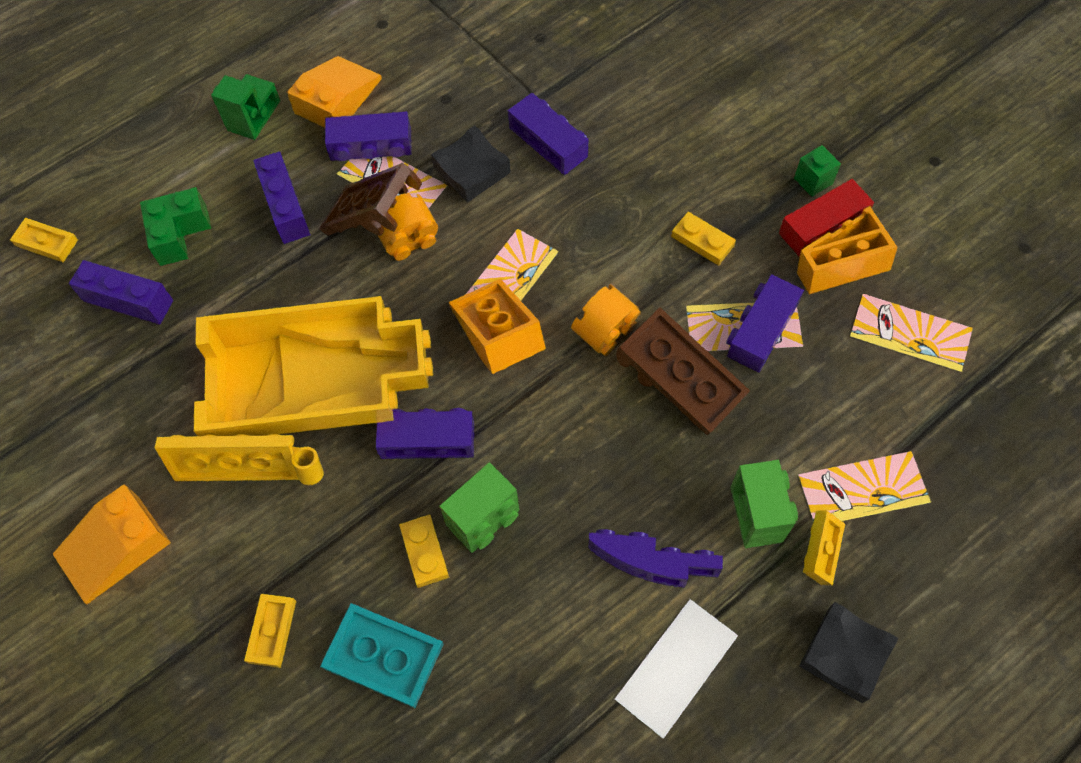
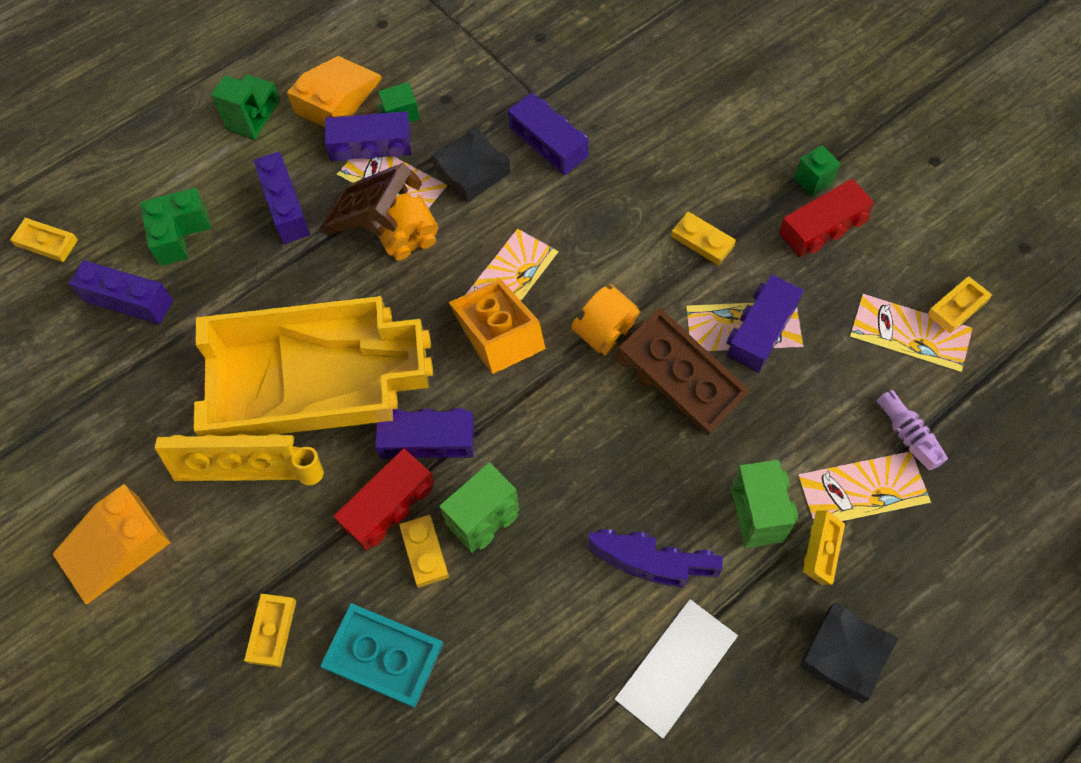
light orange wedge [797,206,898,294] -> none
none -> red brick [334,448,434,551]
none -> green brick [376,82,420,122]
none -> lavender hinge [877,390,948,470]
none -> yellow plate [927,276,992,334]

